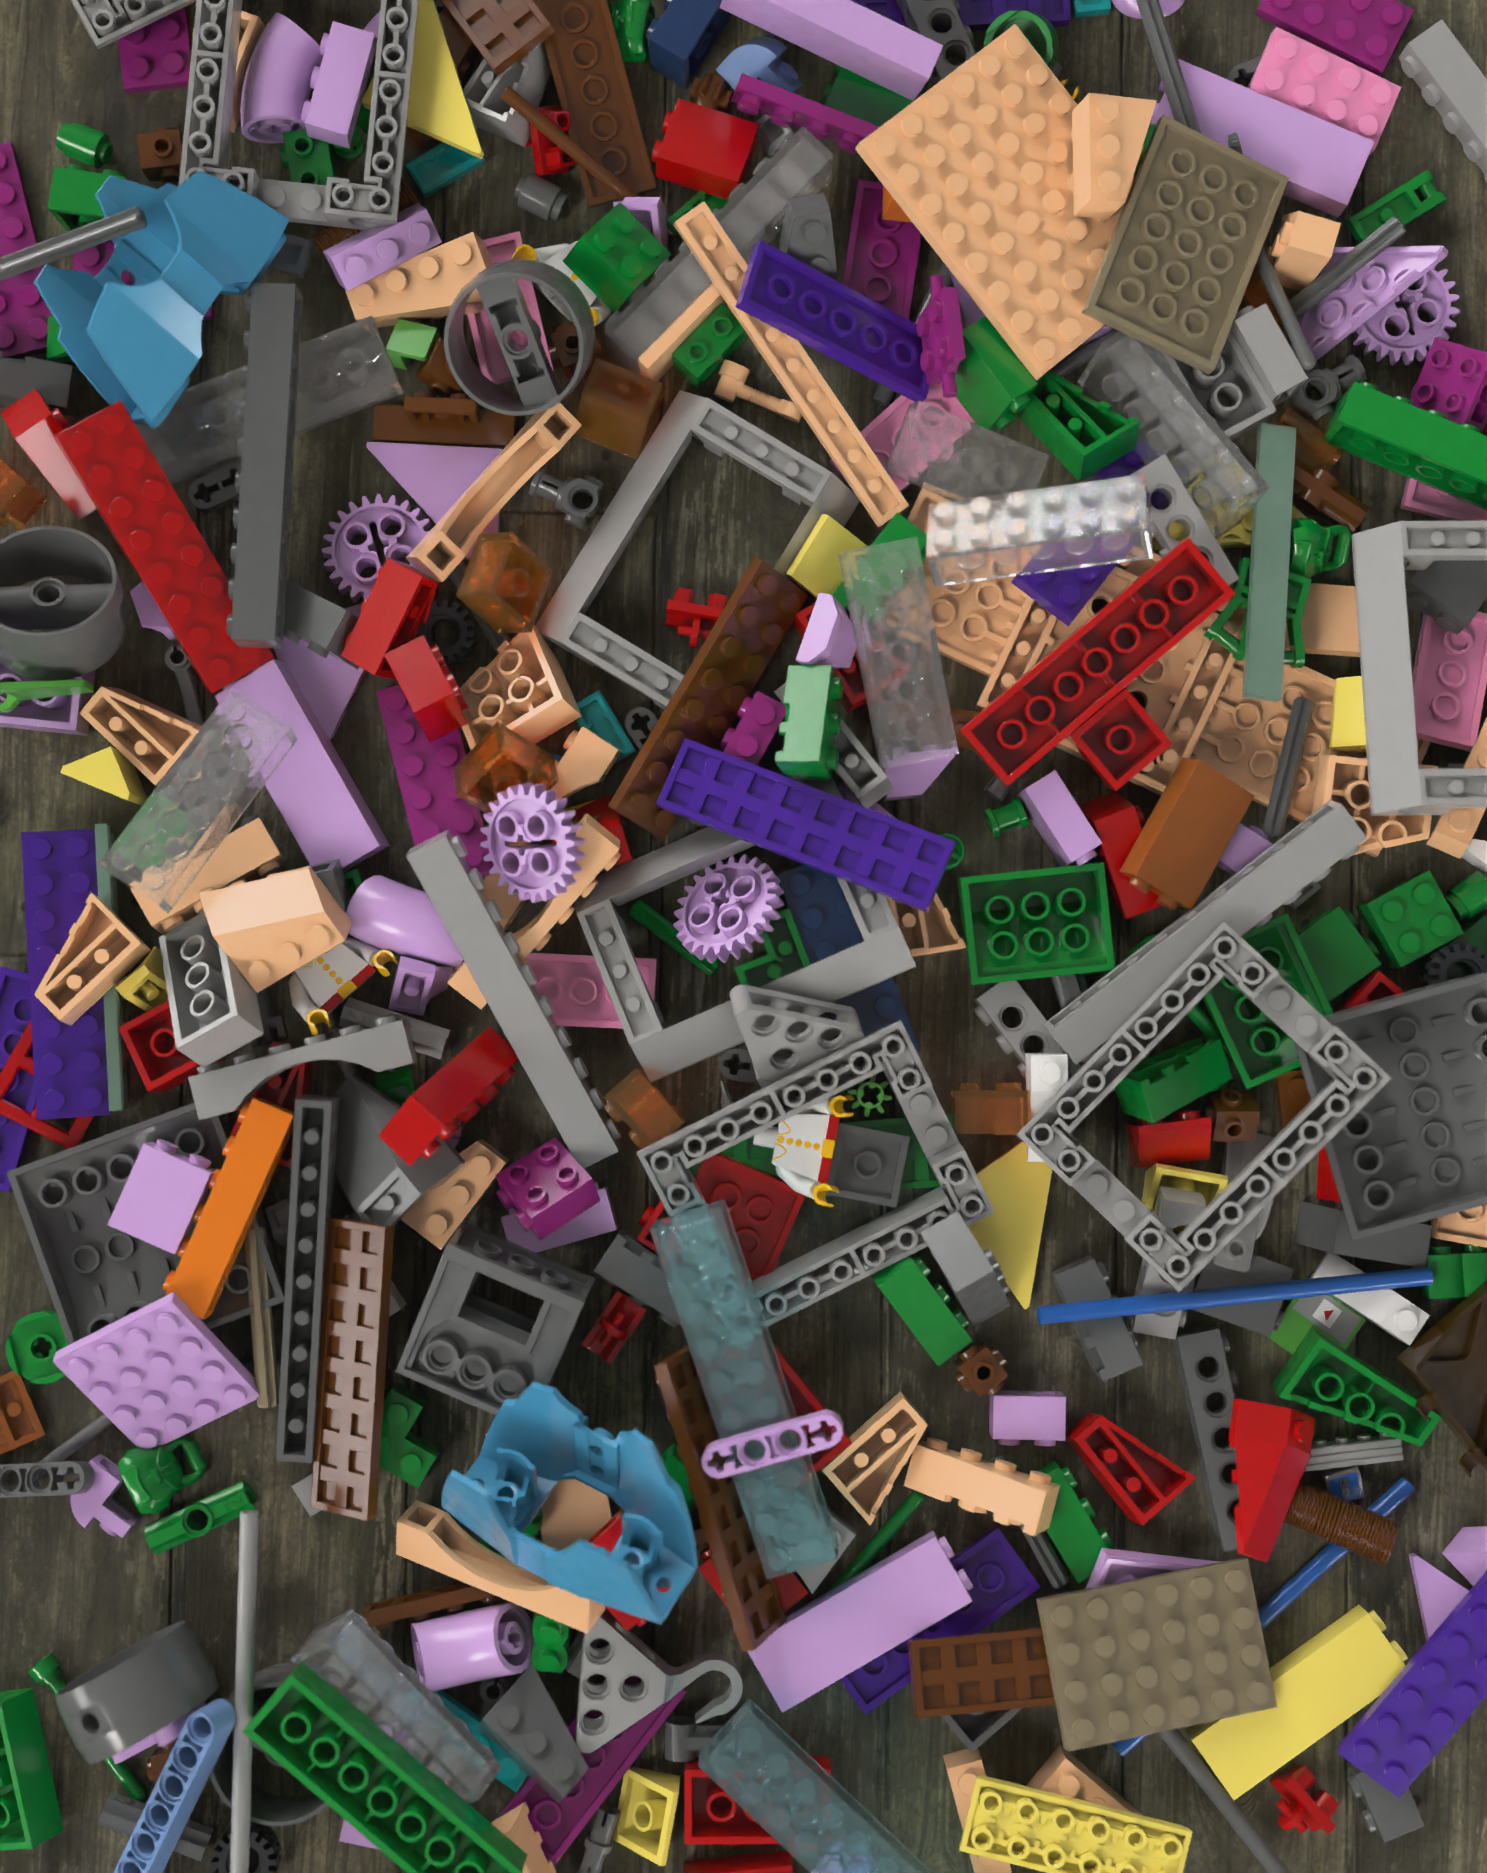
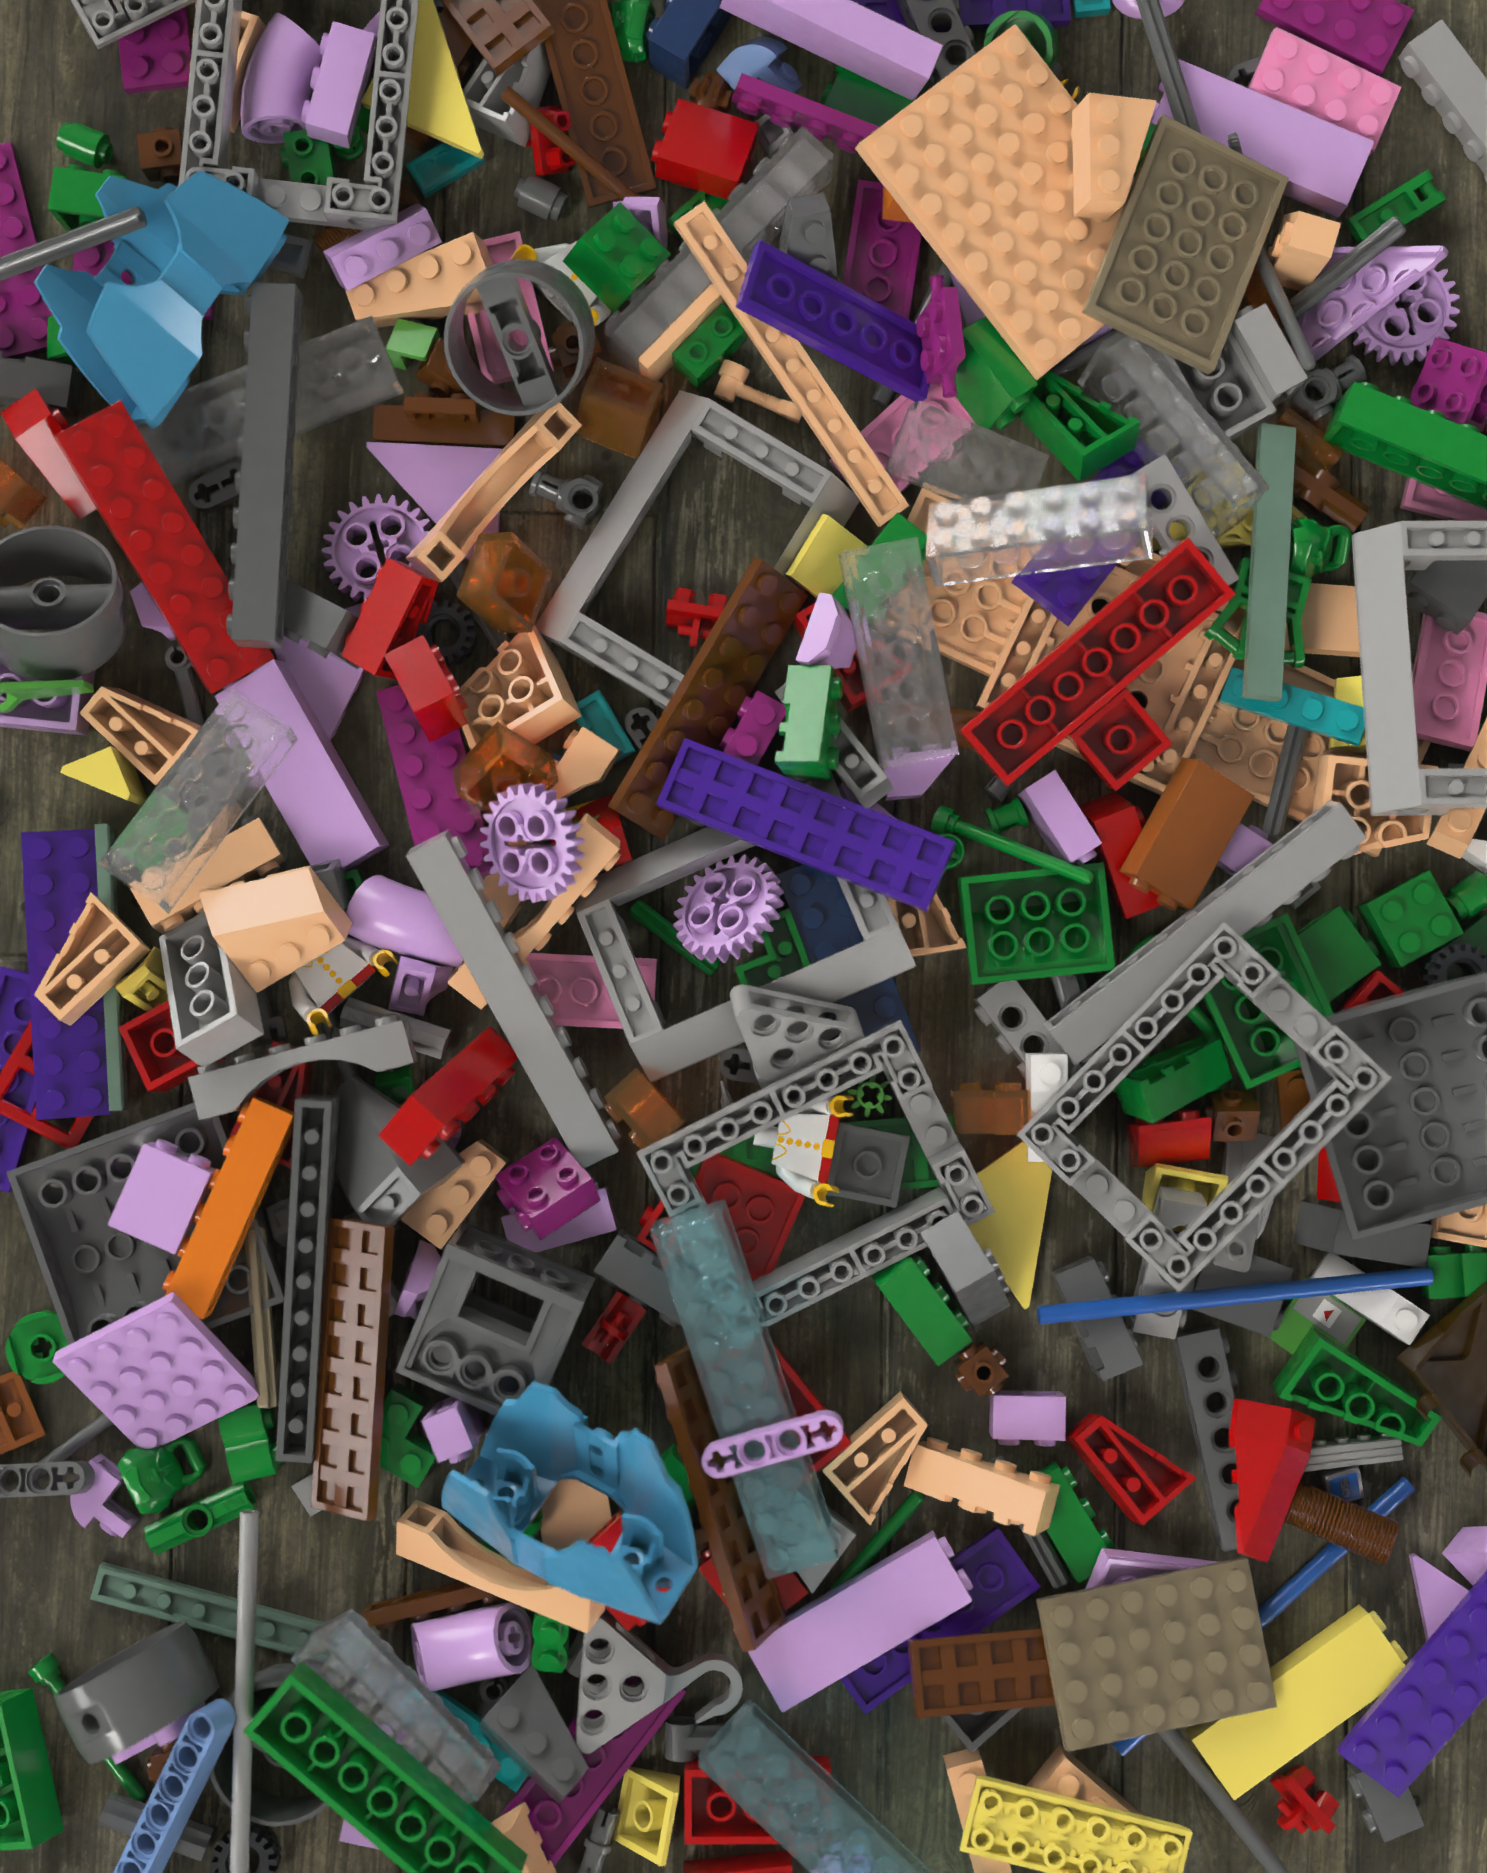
none -> sand green tile [90,1562,379,1675]
none -> green brick [218,1401,284,1484]
none -> lavender slope [393,1240,441,1320]
none -> lavender brick [421,1396,485,1464]
none -> green piece [931,805,1093,884]
none -> teal plate [1220,667,1365,747]

